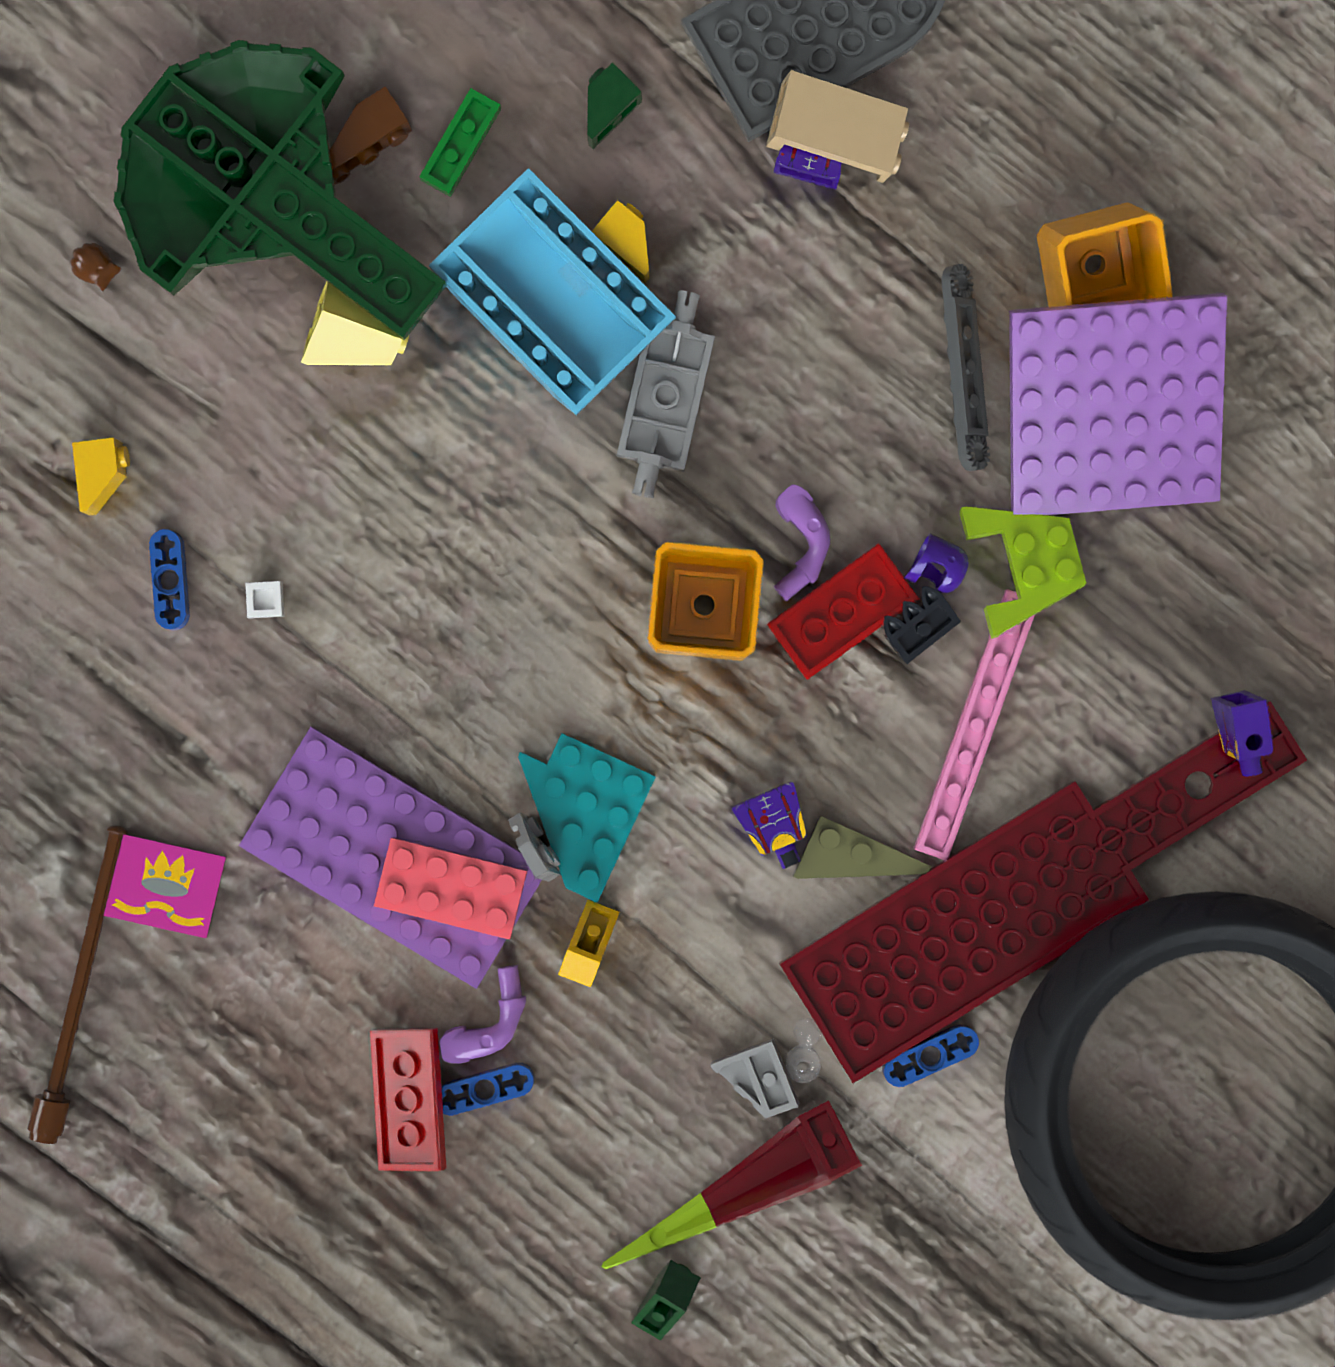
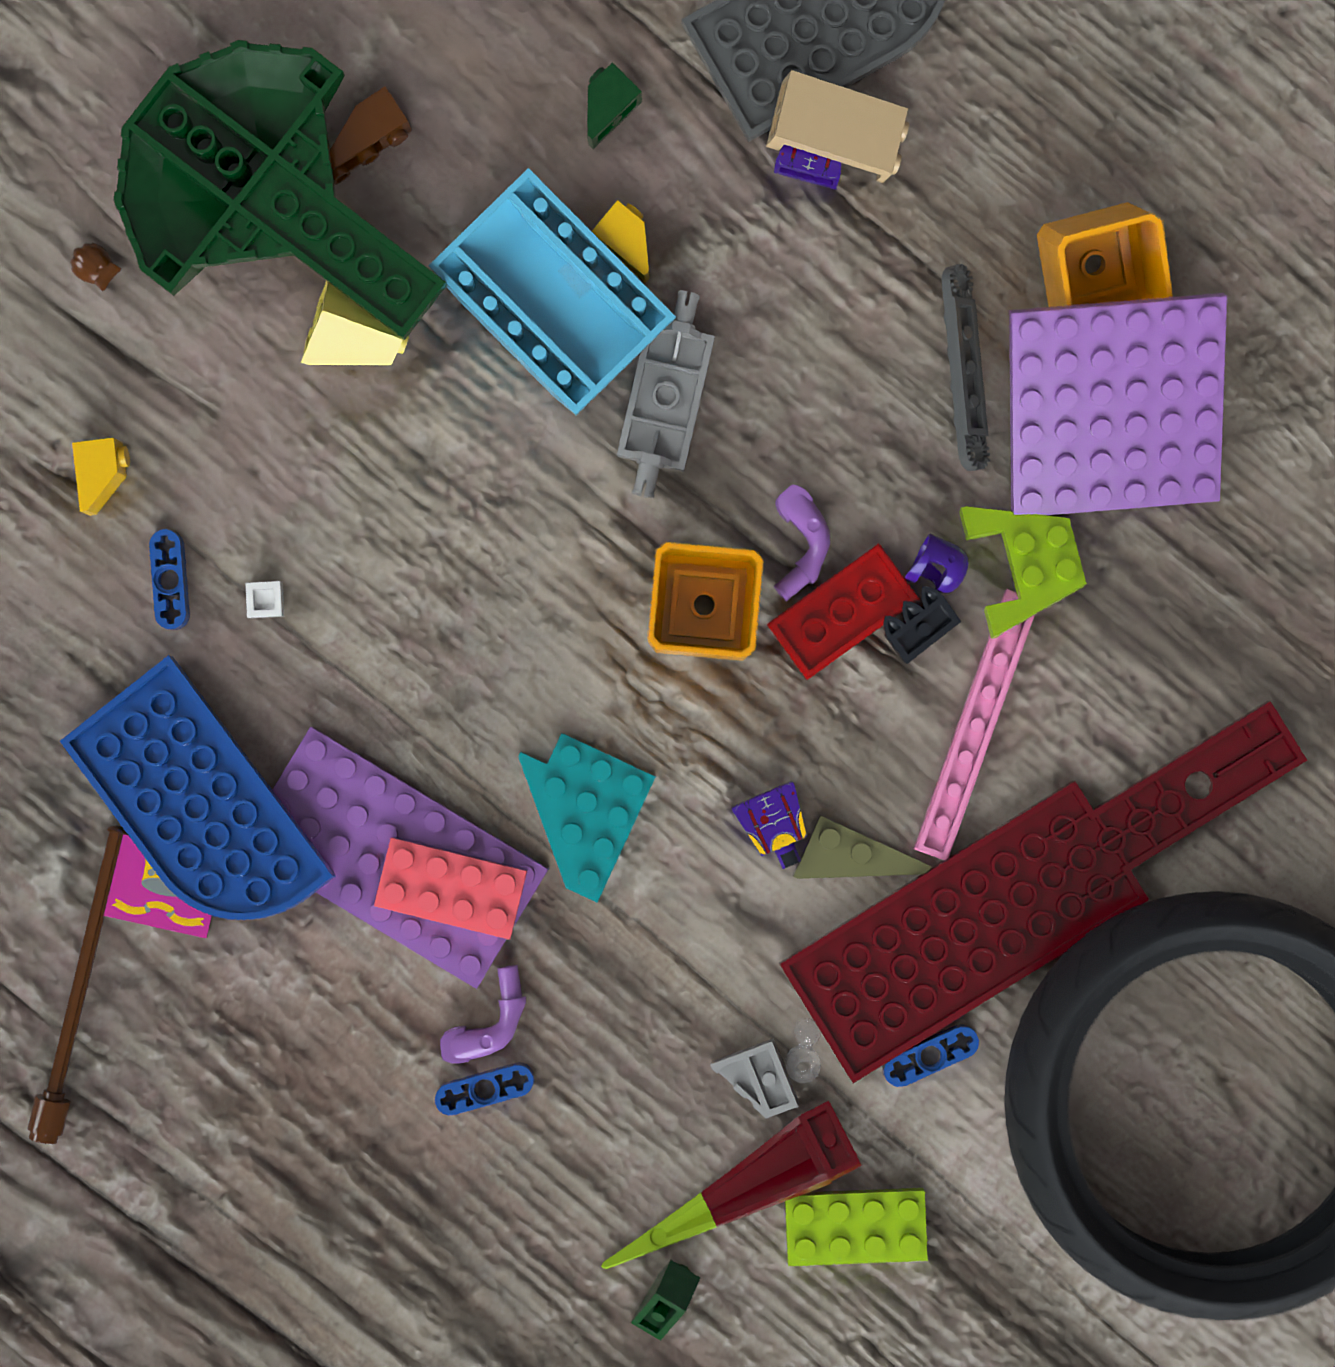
piece [370,1028,447,1171] -> none
green plate [419,88,502,197] -> none
light grey plate [508,813,561,882] -> none
yellow slope [558,900,620,987] -> none
dark purple torso [1211,690,1273,776] -> none
none -> blue plate [60,655,336,920]
none -> lime plate [785,1188,928,1266]

